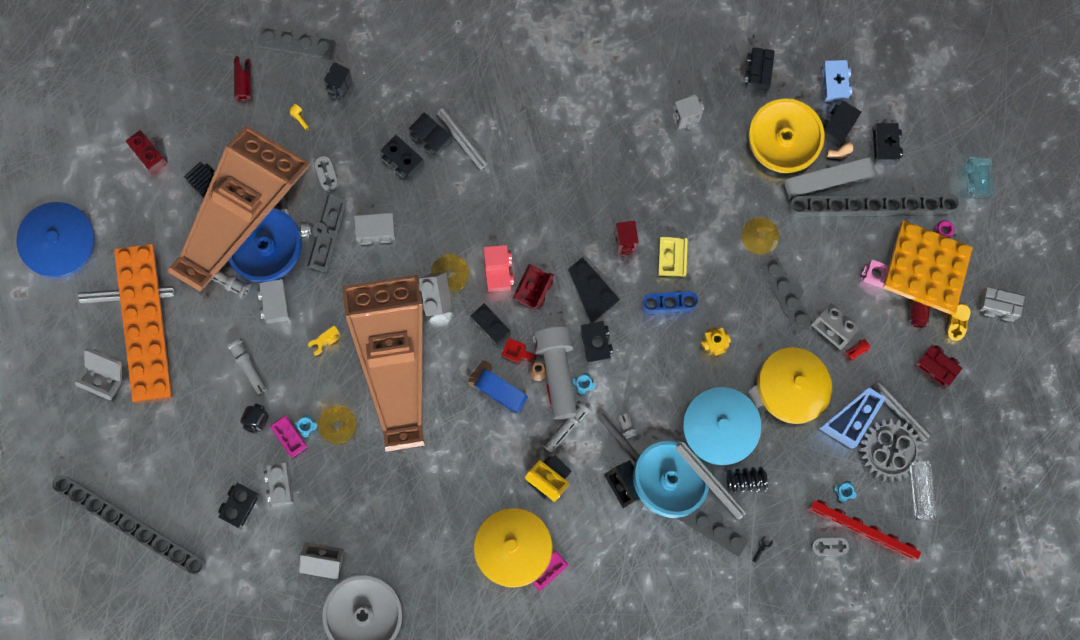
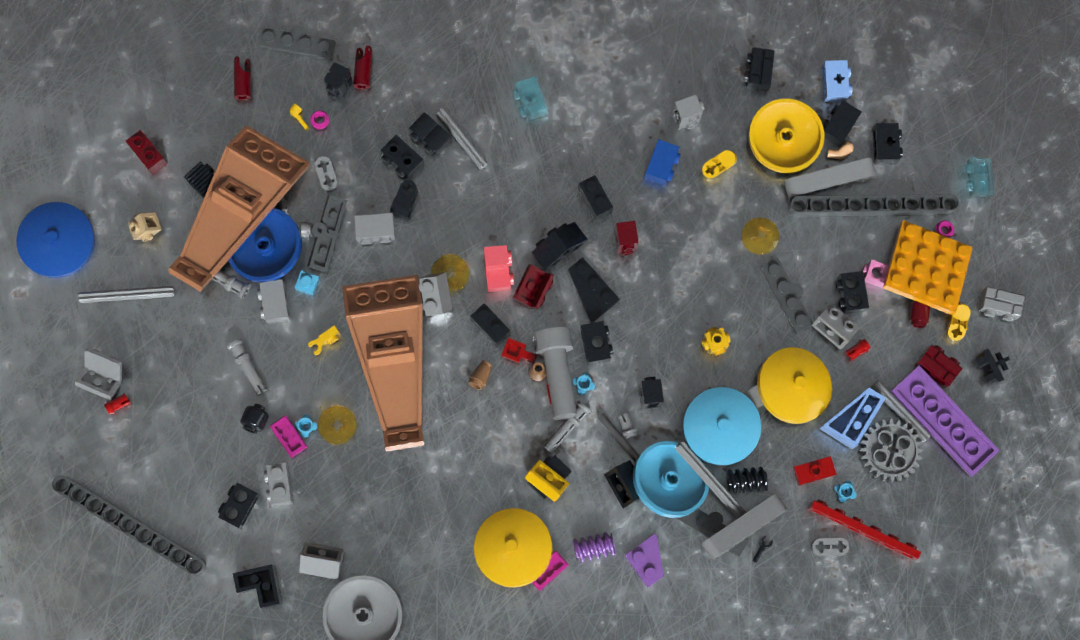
orange plate [114,244,172,402] -> none
blue beam [473,369,528,414] -> none
blue beam [641,291,698,314] -> none
light yellow plate [658,237,688,277] -> none
clear plate [910,459,937,521] -> none
none -> red pin [104,393,131,415]
none -> tan brick [128,212,162,242]
none -> black brick [233,564,282,609]
none -> medium azure plate [295,270,320,295]
none -> dark pink plate [310,111,329,129]
none -> dark red piece [353,45,372,90]
none -> black piece [390,180,418,219]
none -> clear light blue brick [512,76,548,123]
none -> black brick [531,222,588,270]
none -> medium lavender piece [573,532,615,562]
none -> black brick [578,175,613,221]
none -> medium lavender wing [624,534,664,588]
none -> black brick [639,376,664,409]
none -> blue brick [644,139,681,186]
none -> light grey beam [701,493,788,560]
none -> yellow piece [702,150,737,178]
none -> red plate [793,456,837,486]
none -> black brick [835,271,869,314]
none -> medium lavender plate [890,365,1000,477]
none -> black hips [975,349,1010,384]

